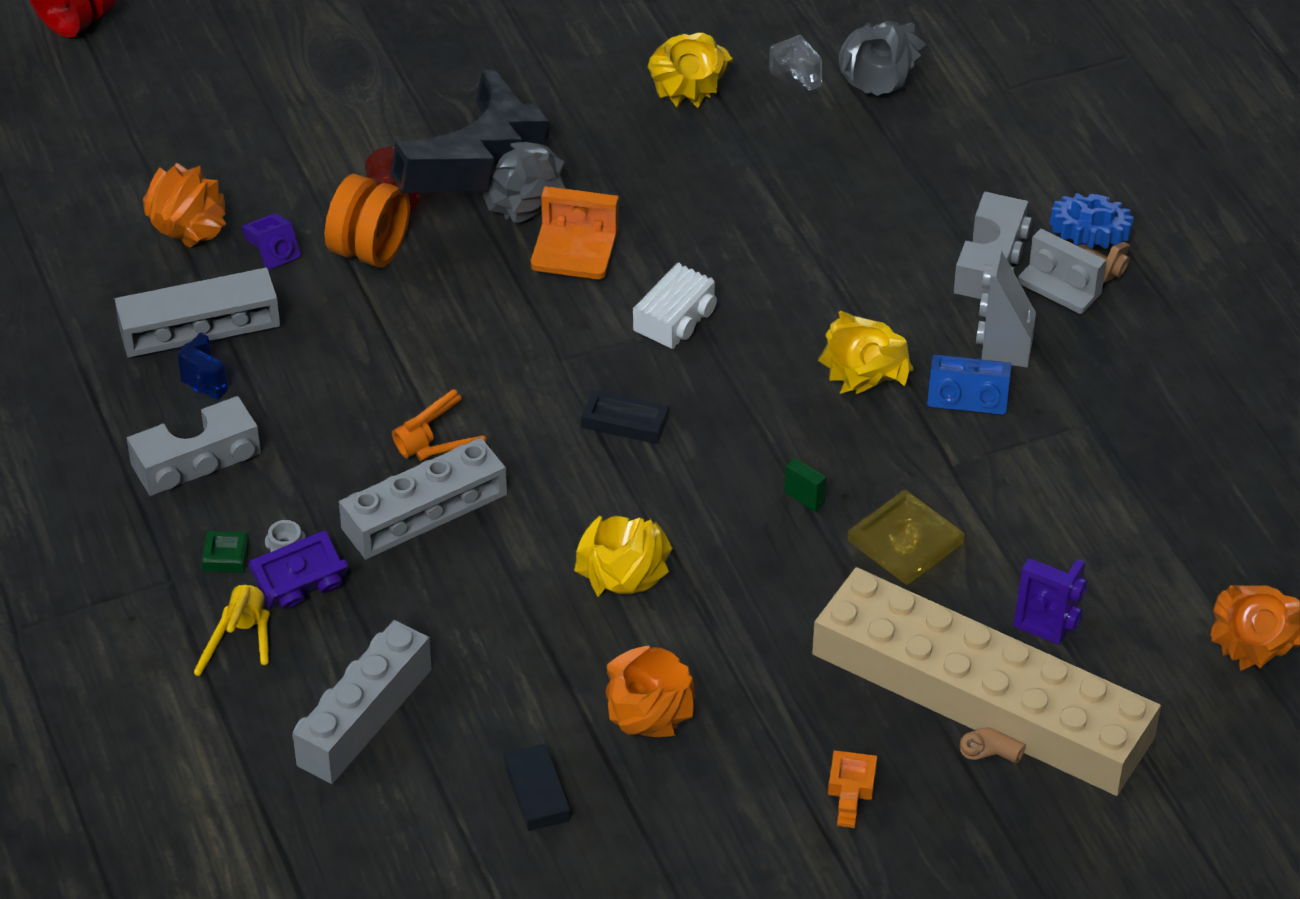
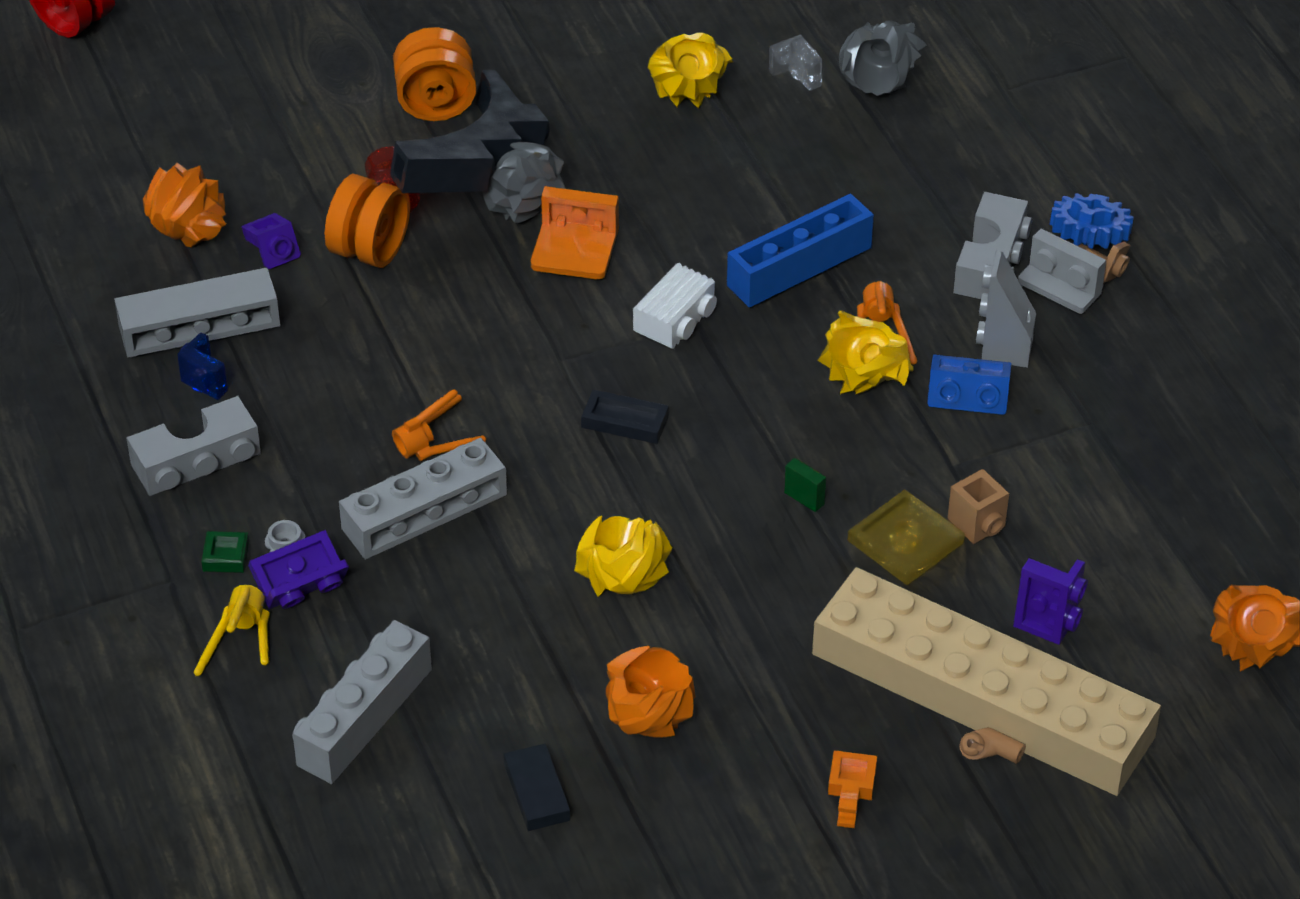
none -> orange wheel [393,27,476,121]
none -> blue brick [727,193,874,308]
none -> orange plant [857,281,917,365]
none -> medium nougat brick [948,469,1009,544]

